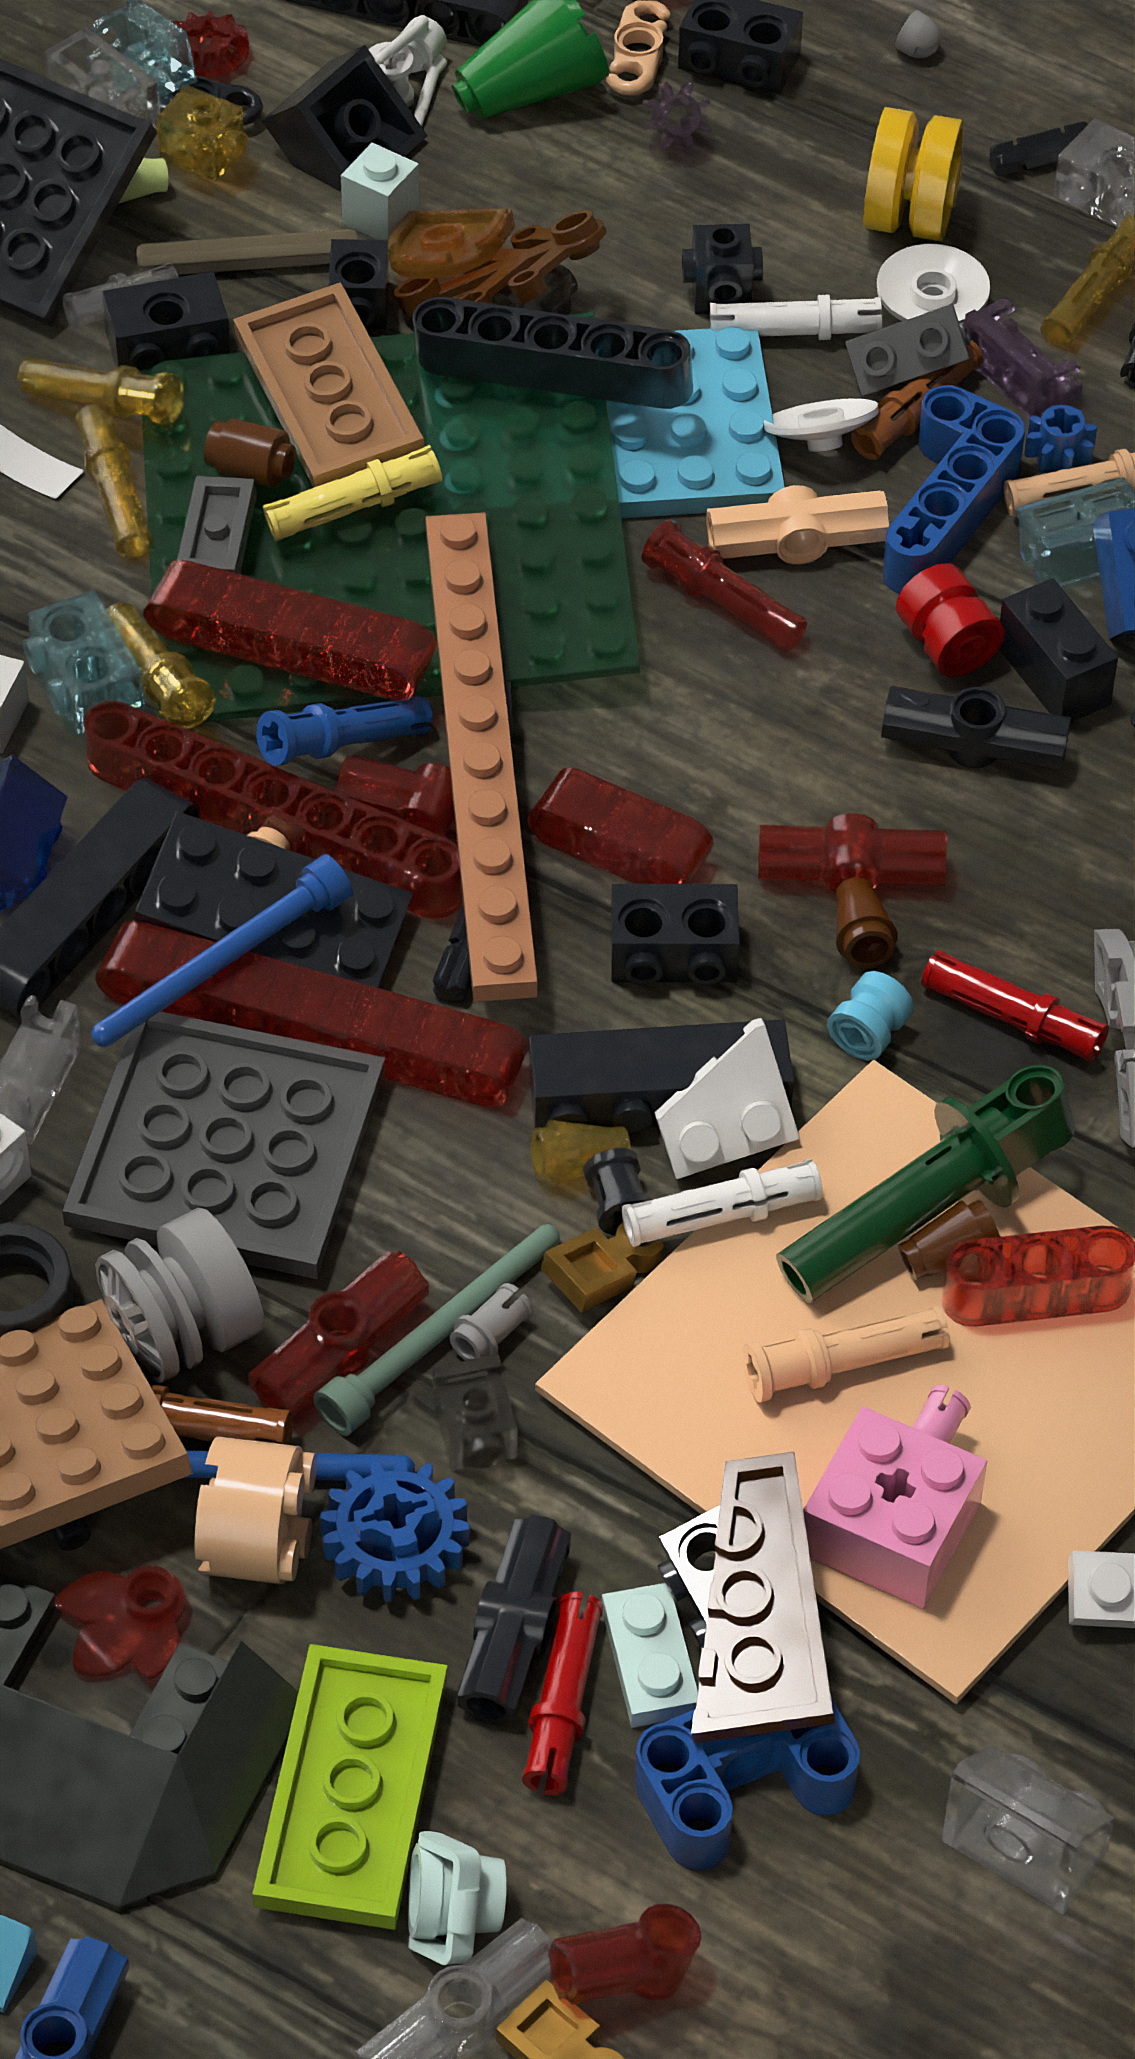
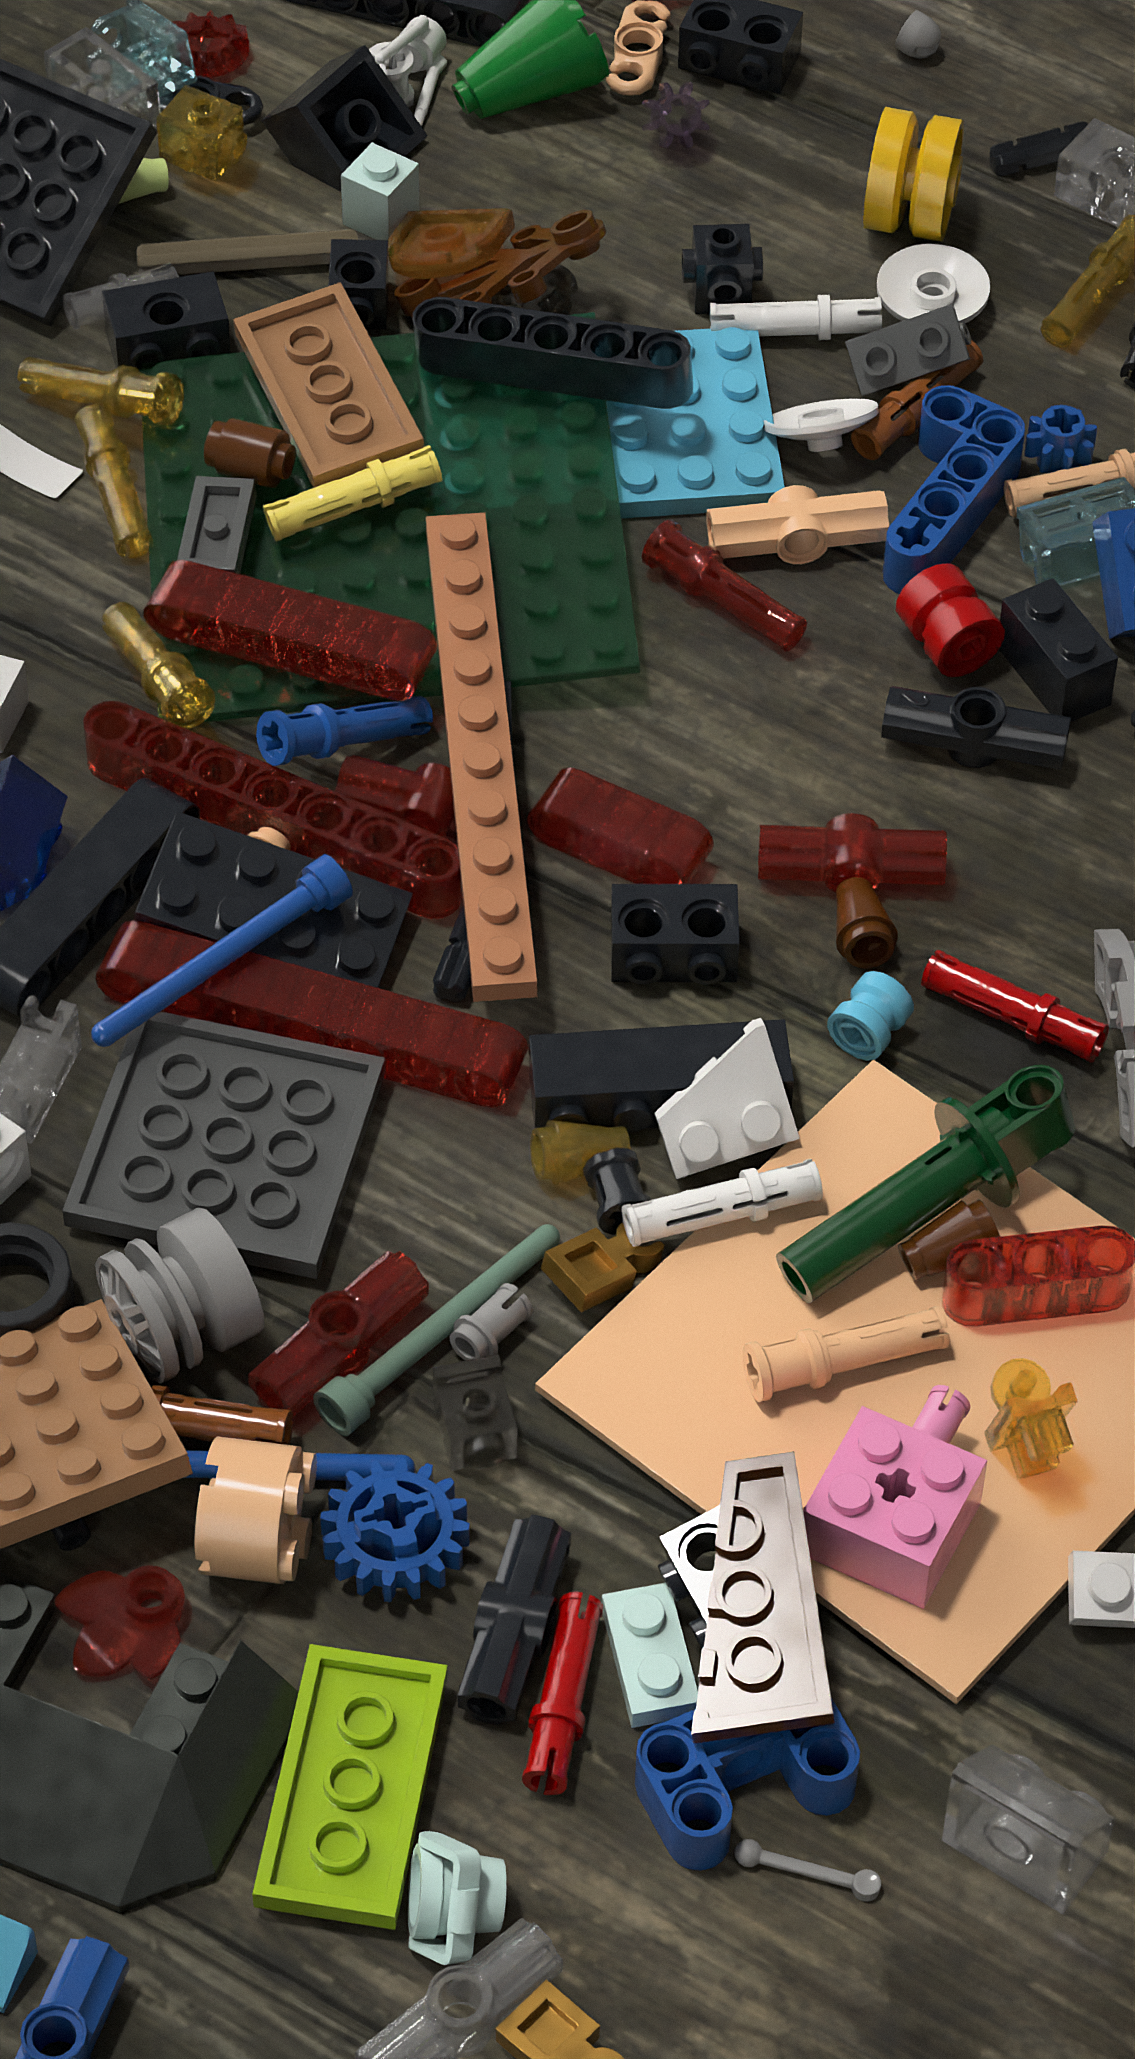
clear light blue brick [23,590,145,735] -> none
clear red piece [548,1904,702,2005] -> none
clear purple hinge [965,299,1083,419] -> none
none -> light grey hinge [734,1839,881,1902]
none -> clear yellow hips [984,1358,1078,1479]

